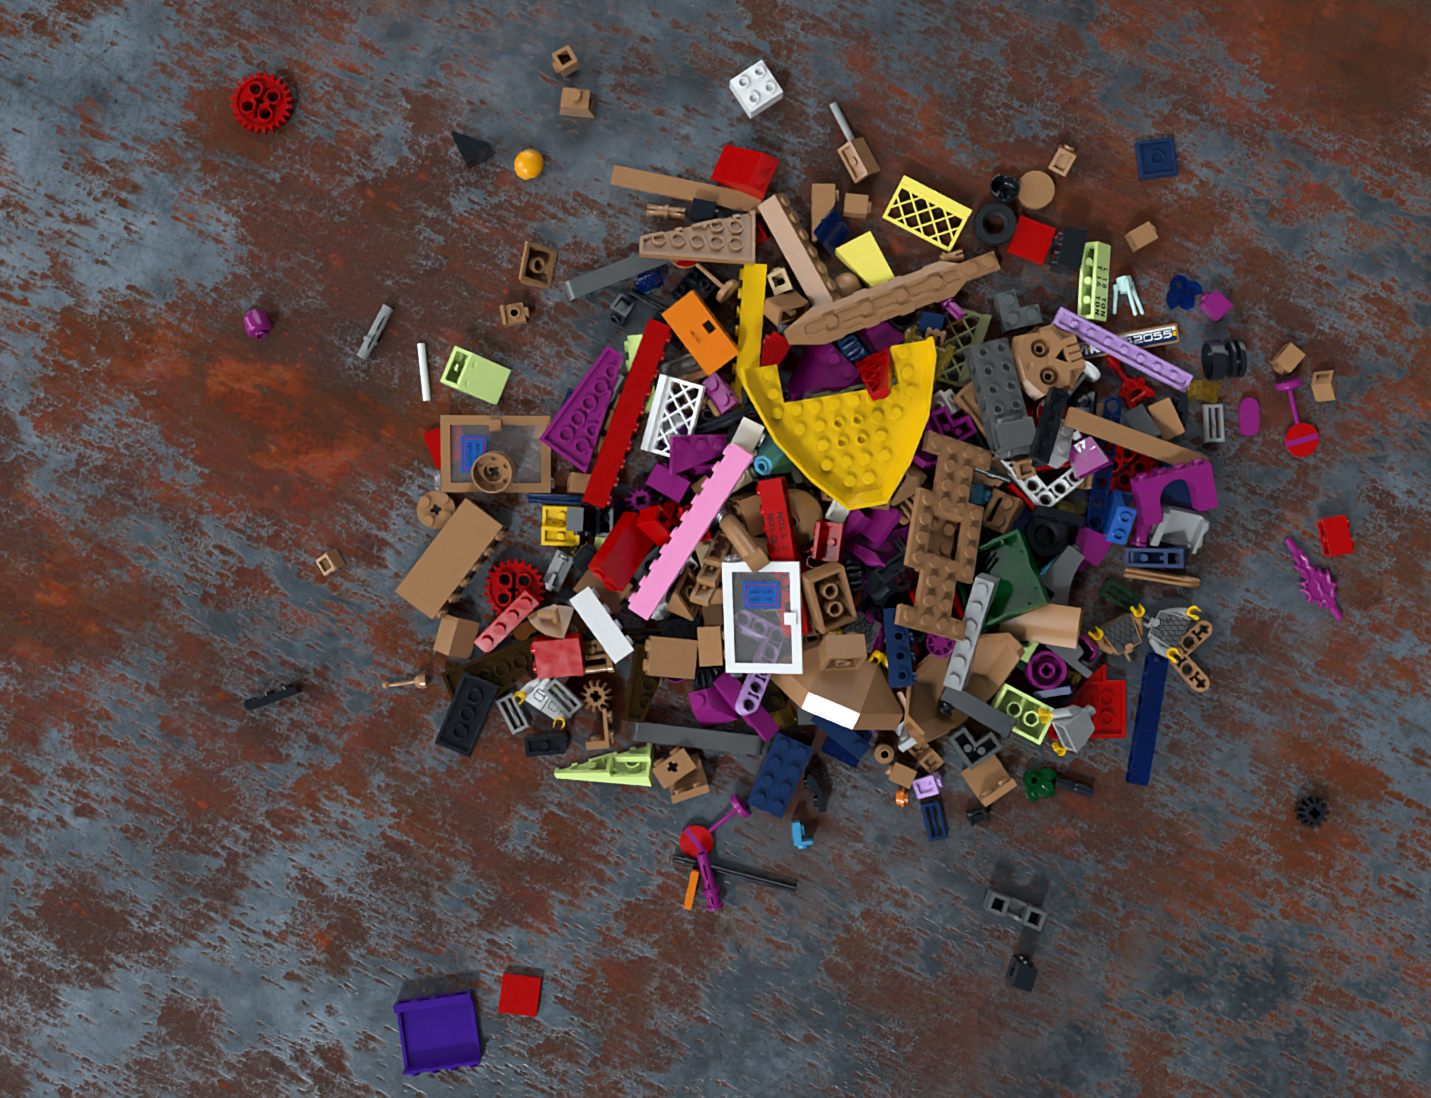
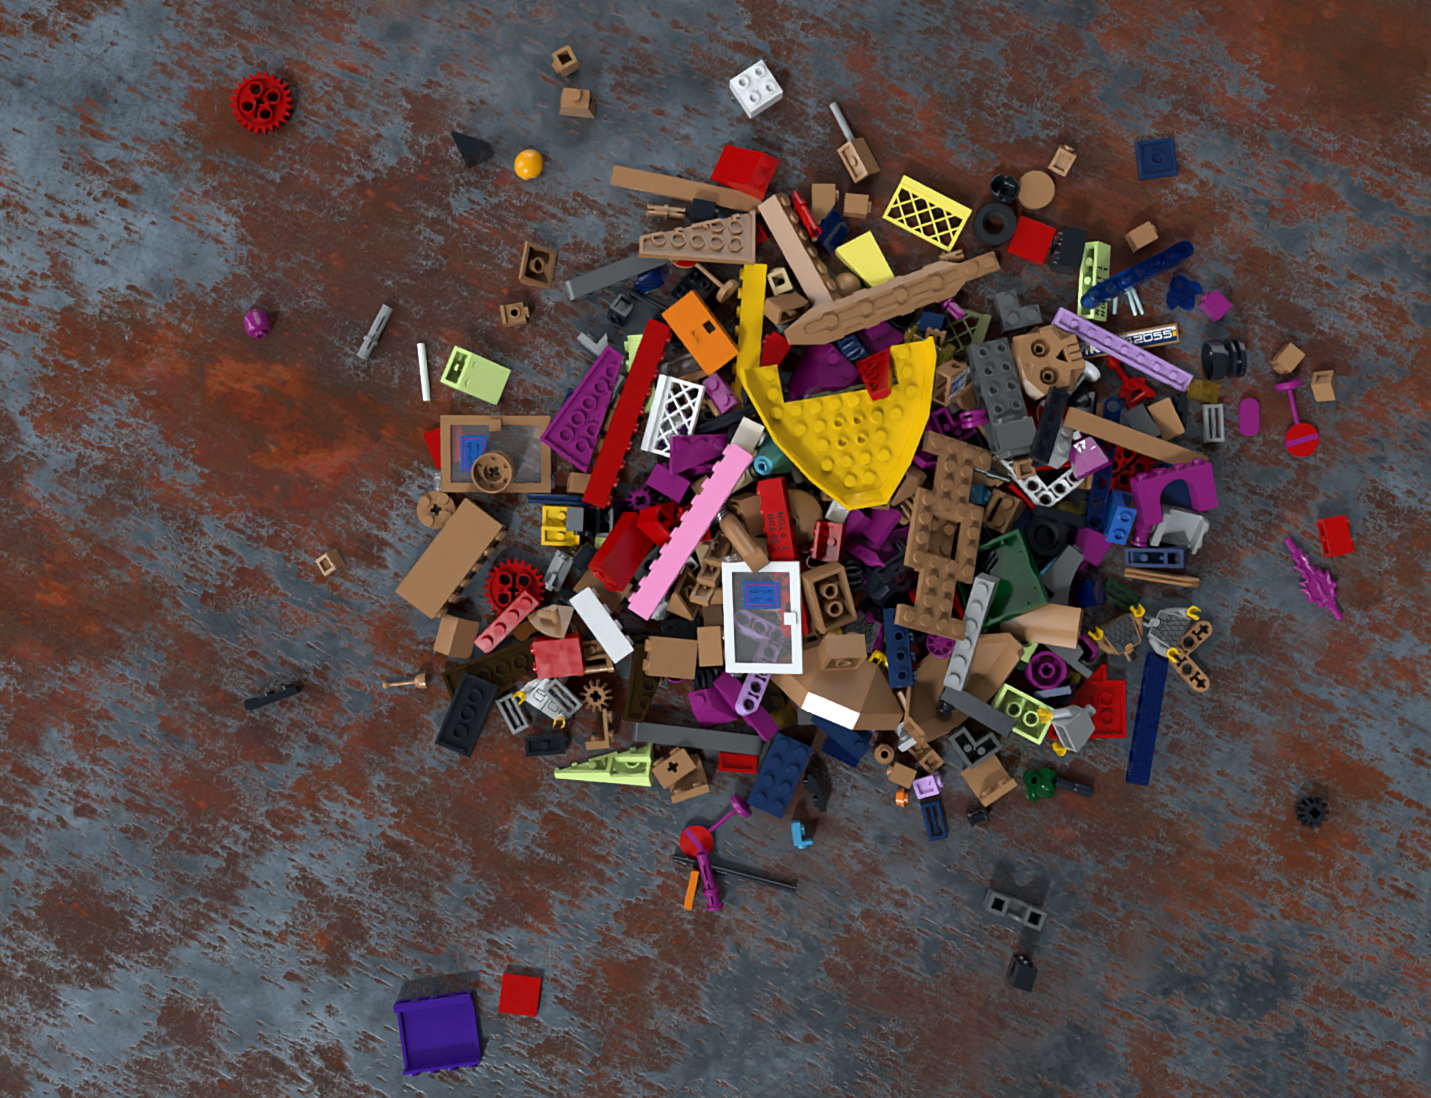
none -> light grey slope [577,332,609,357]
none -> red tile [718,751,758,774]
none -> red pin [789,191,822,238]
none -> medium nougat torso [932,360,970,407]
none -> magenta wheel [959,408,989,429]
none -> clear blue brick [1075,577,1107,608]
none -> clear blue beam [1080,241,1194,310]

